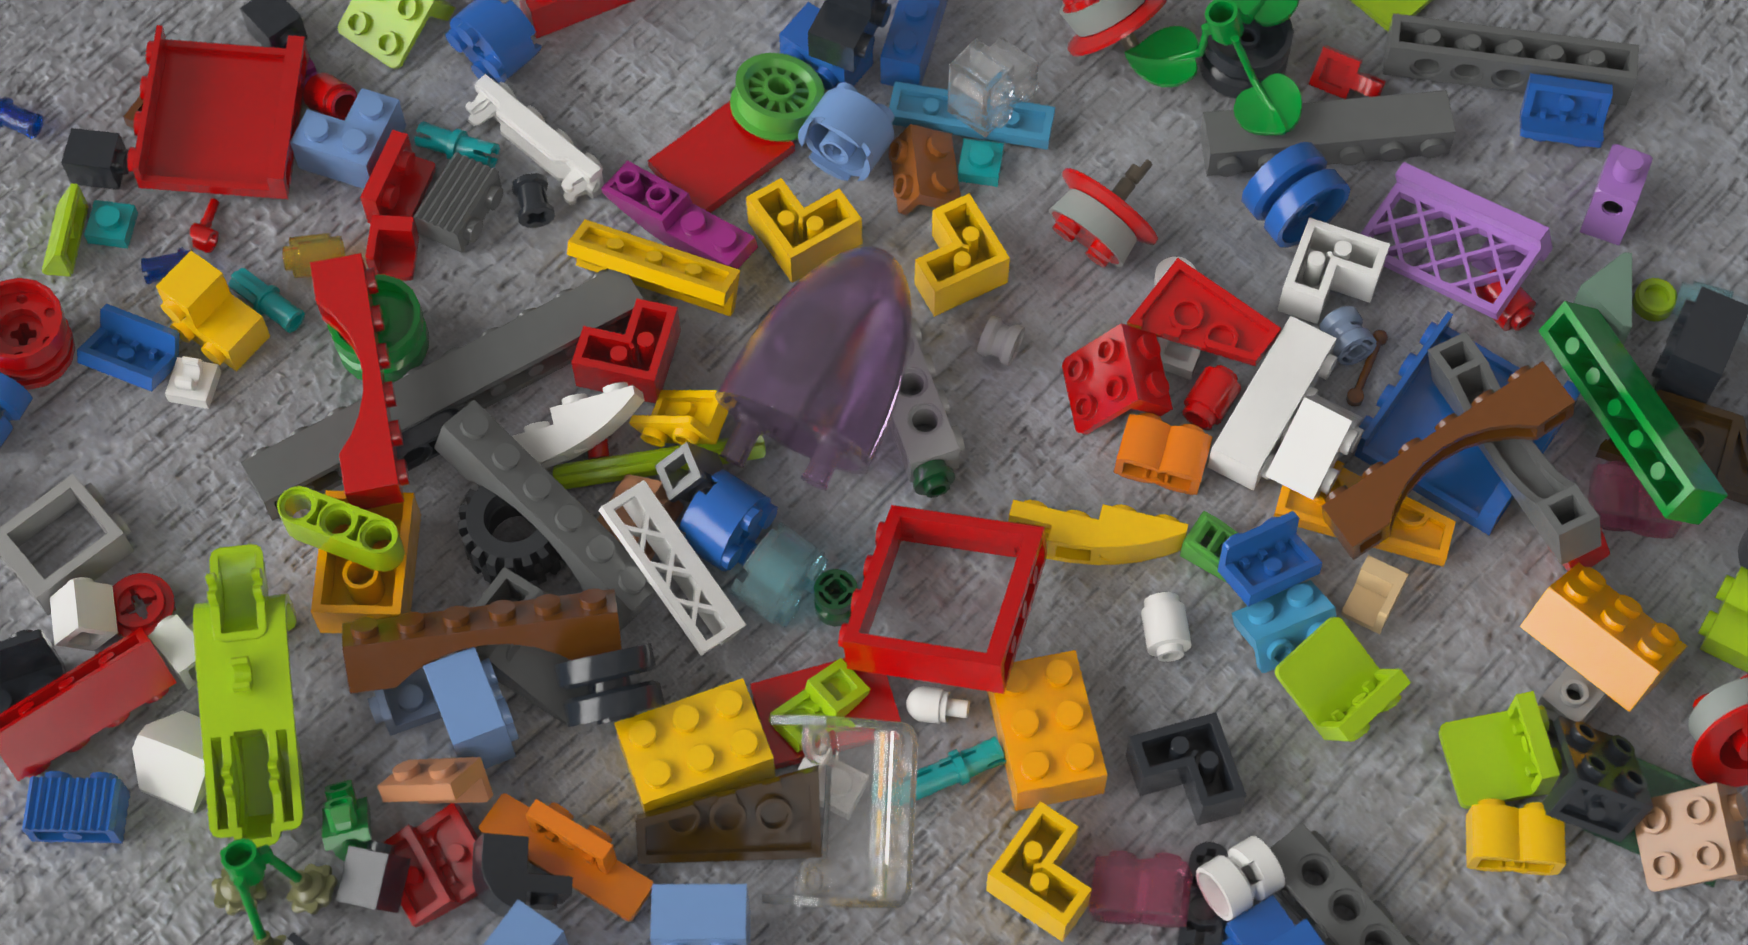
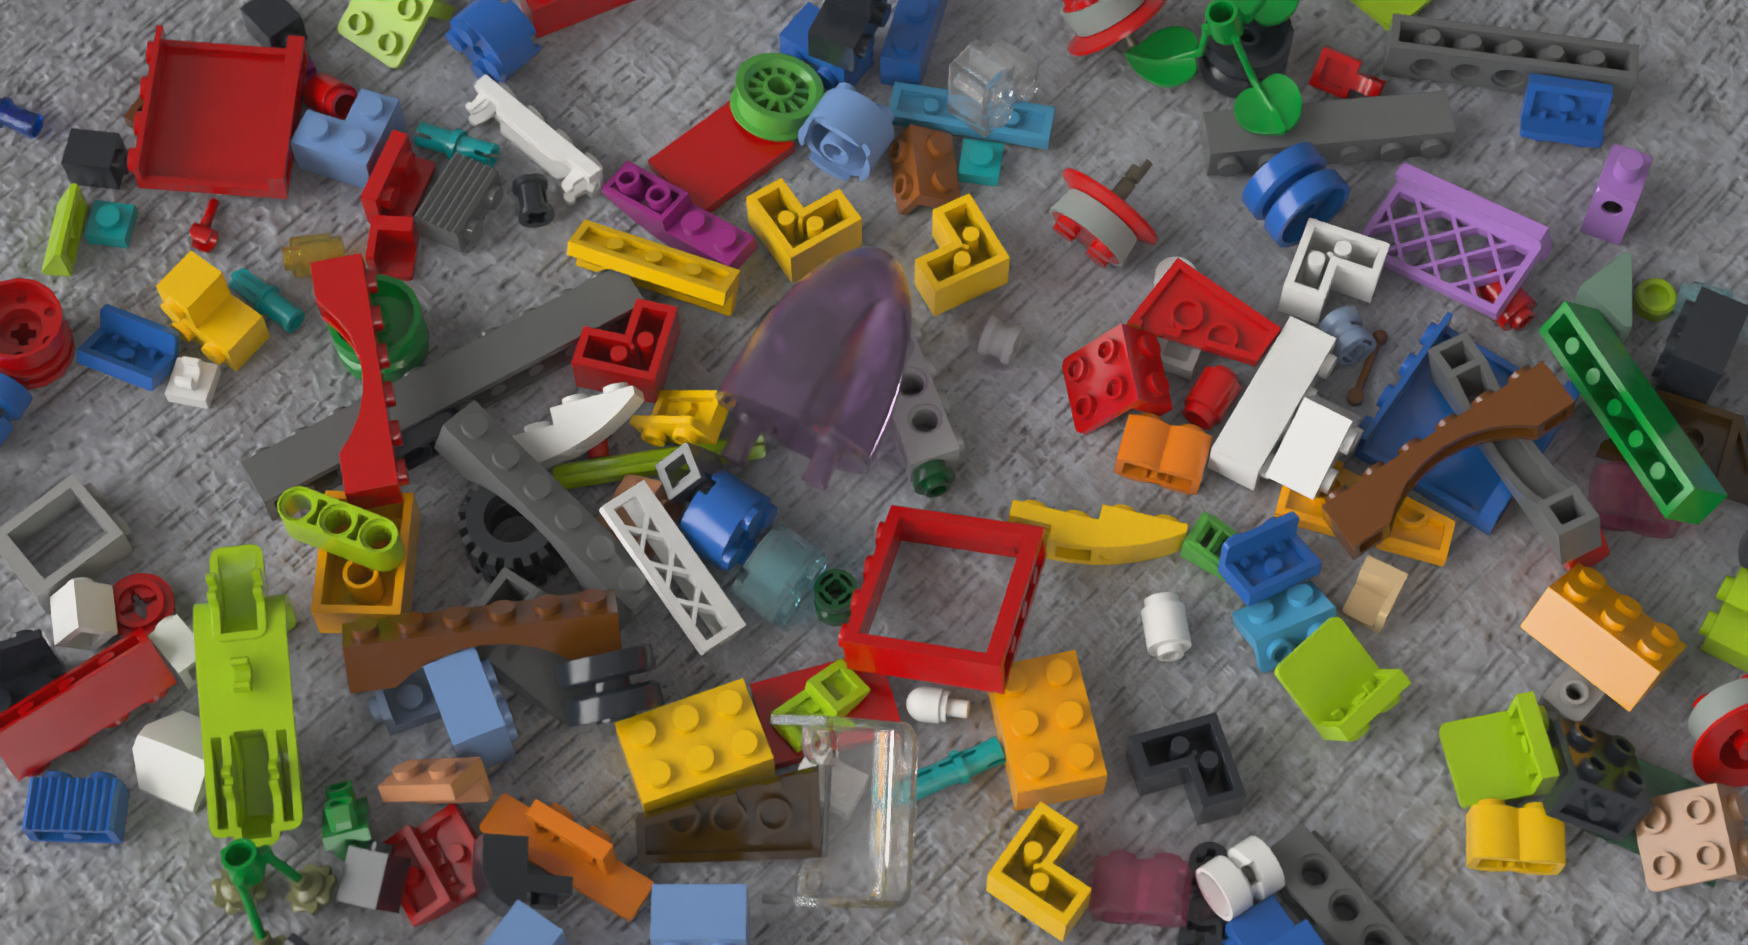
clear blue pin [141,247,193,285] -> none

